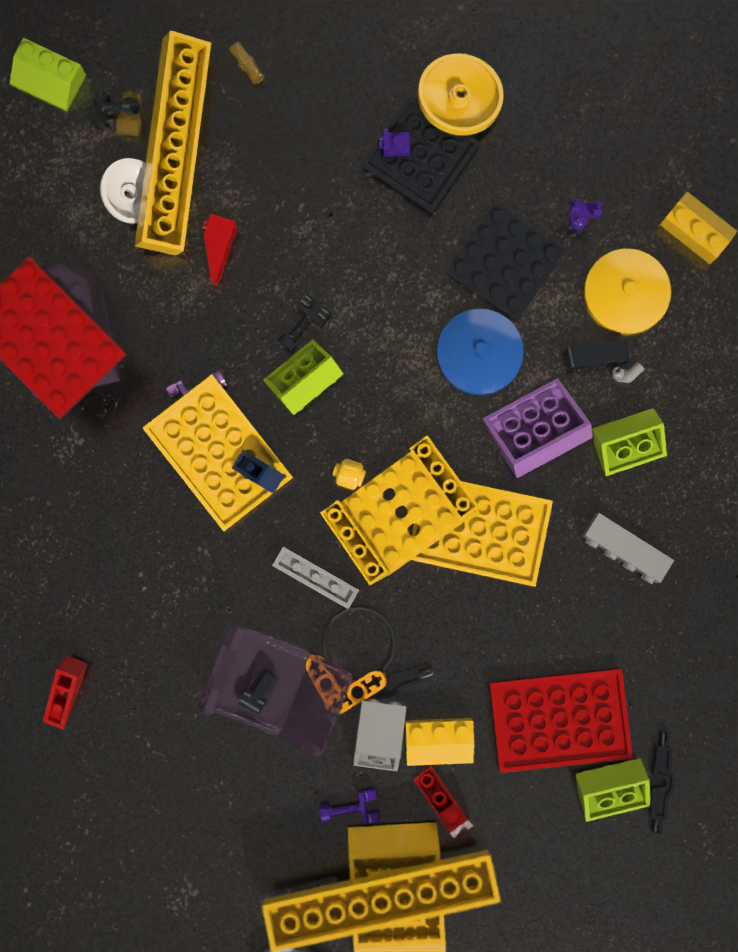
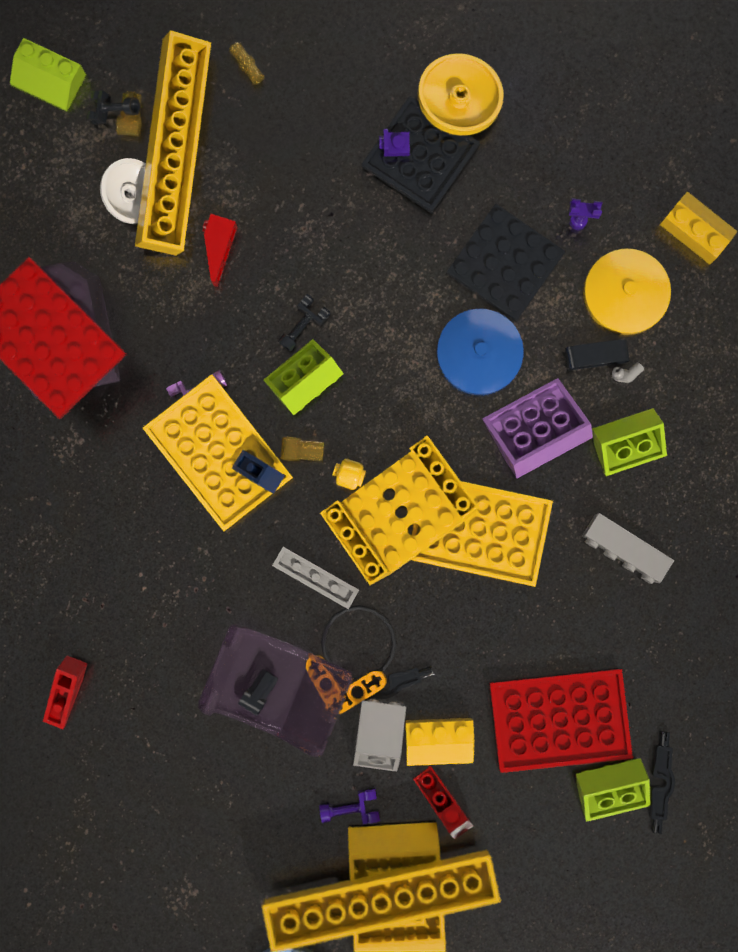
none -> clear yellow piece [280,437,324,461]

